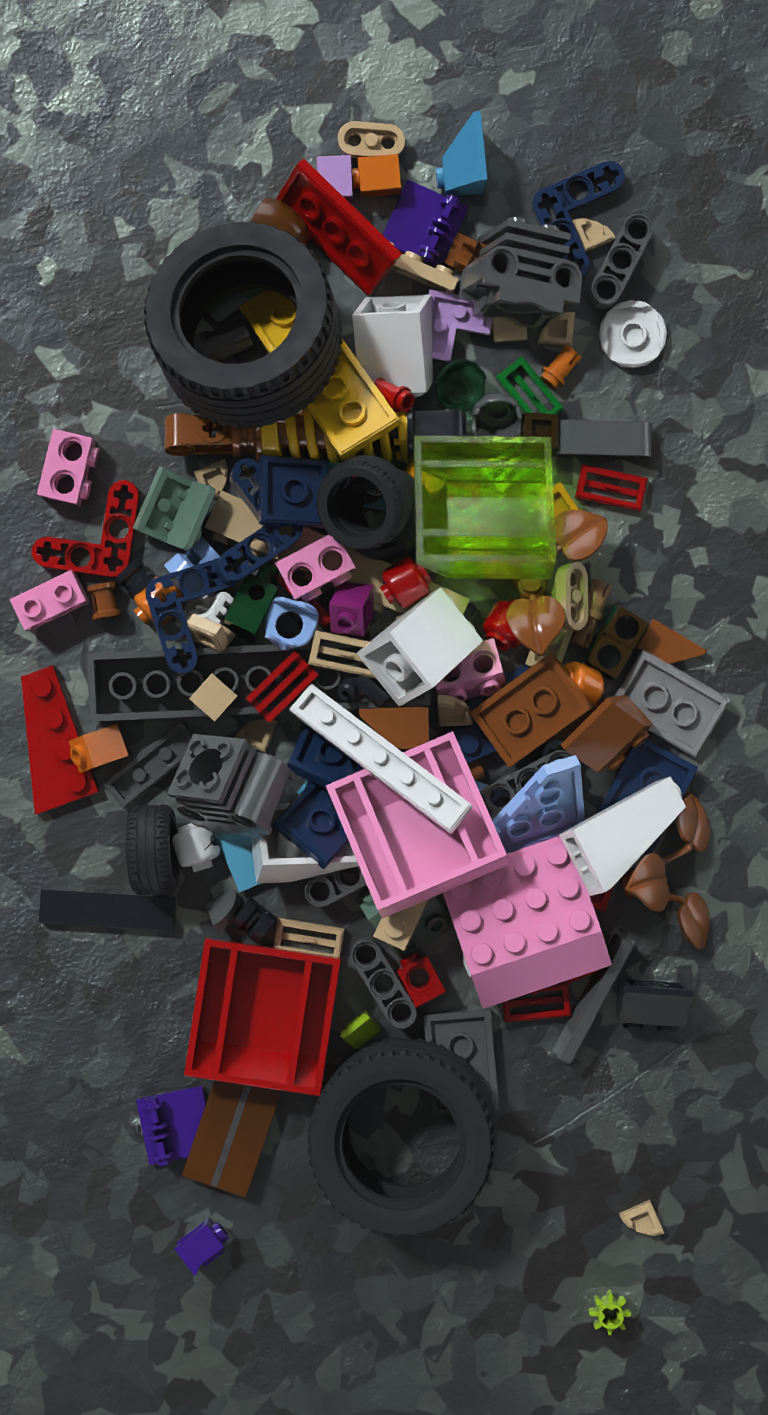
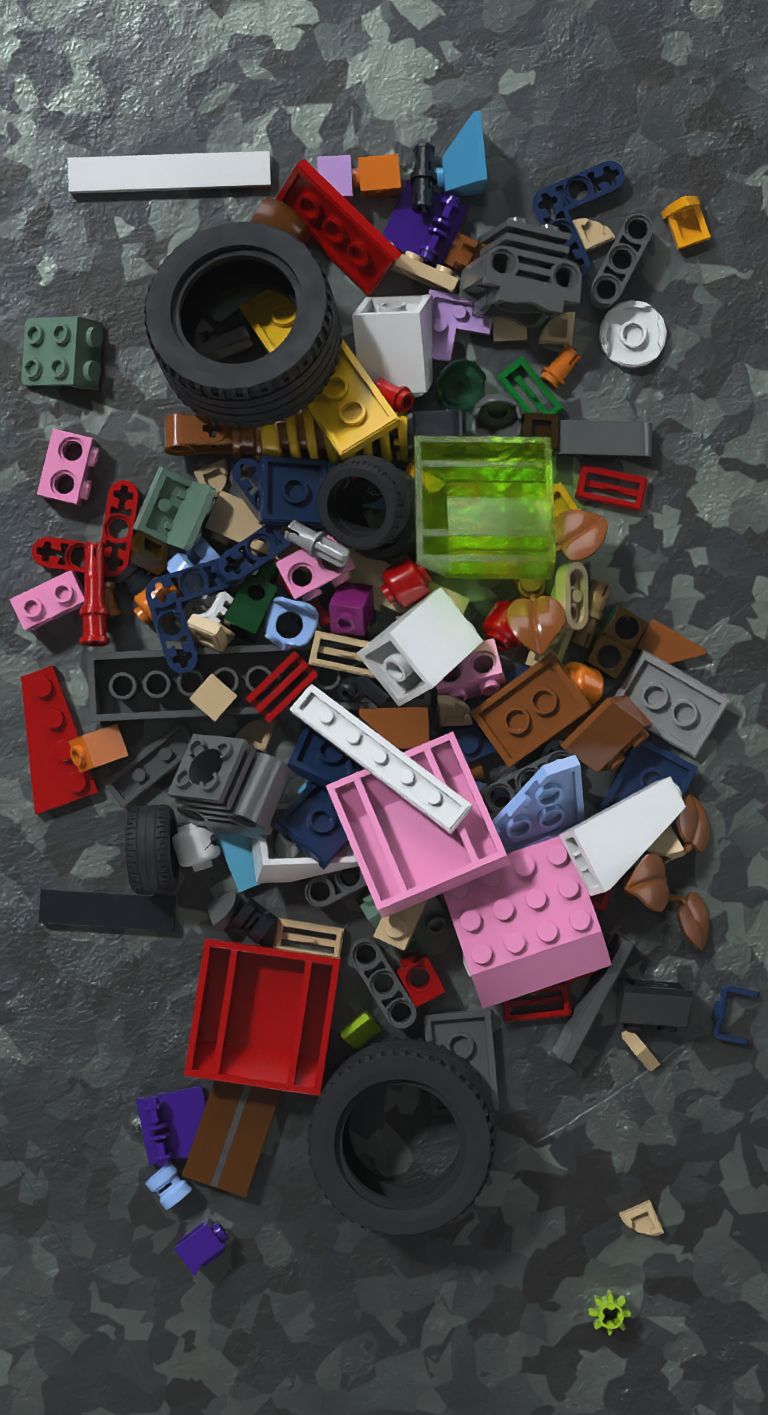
tan plate [338,121,405,158] -> none
none -> sand green bracket [21,316,103,390]
none -> white tile [67,151,271,194]
none -> red pin [79,542,110,647]
none -> dark brown plate [130,530,169,575]
none -> light blue wheel [145,1162,192,1210]
none -> light grey axle [284,520,350,567]
none -> black pin [410,143,437,214]
none -> tan tile [622,1029,660,1071]
none -> tan tile [647,825,686,858]
none -> light orange tile [661,196,711,251]
none -> dark blue piece [711,985,760,1045]

